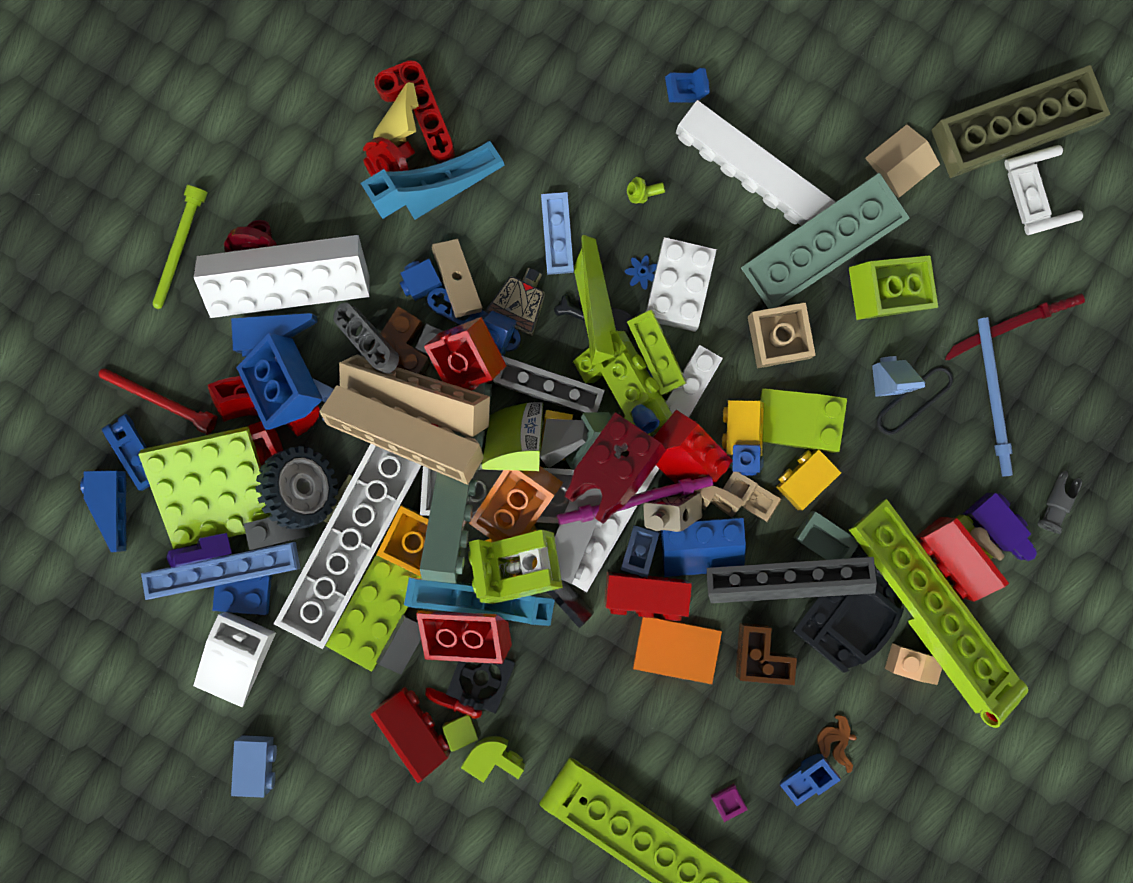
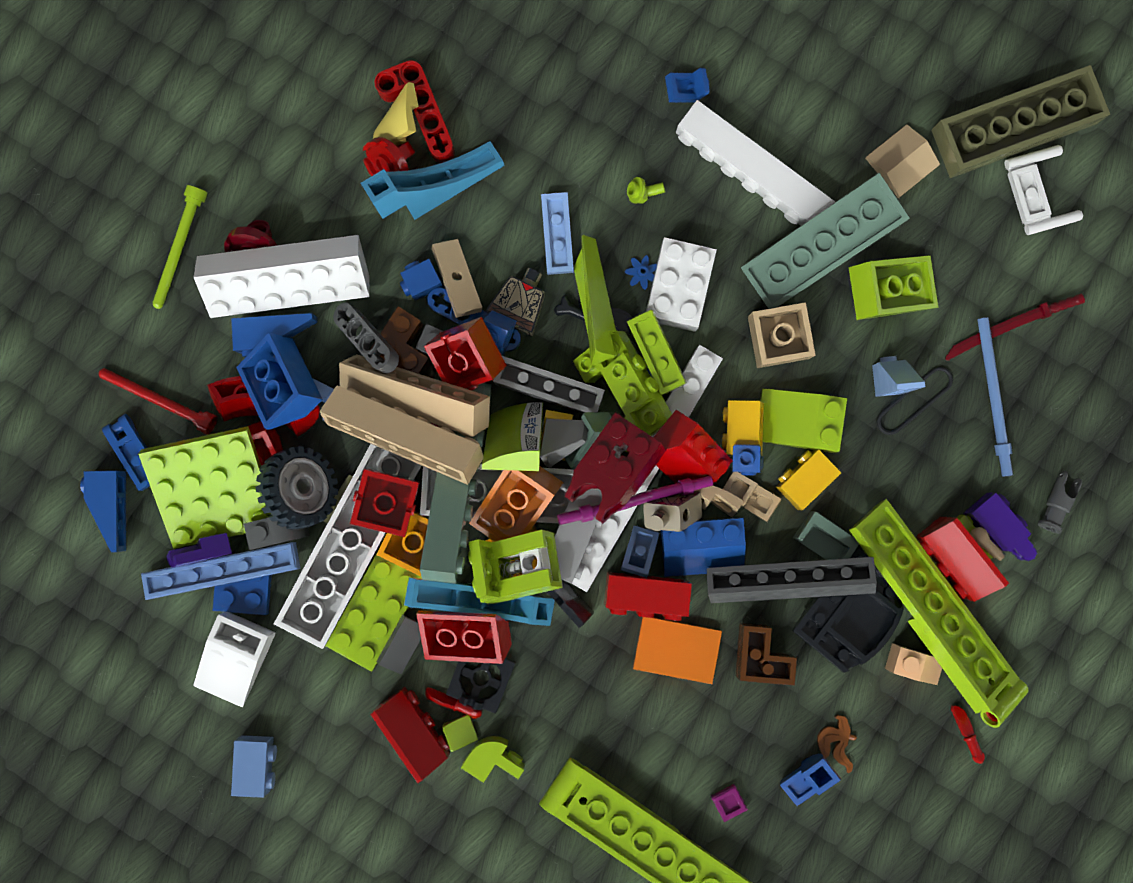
blue hose [631,404,660,434] -> none
none -> red brick [350,468,420,537]
none -> red piece [951,706,985,764]

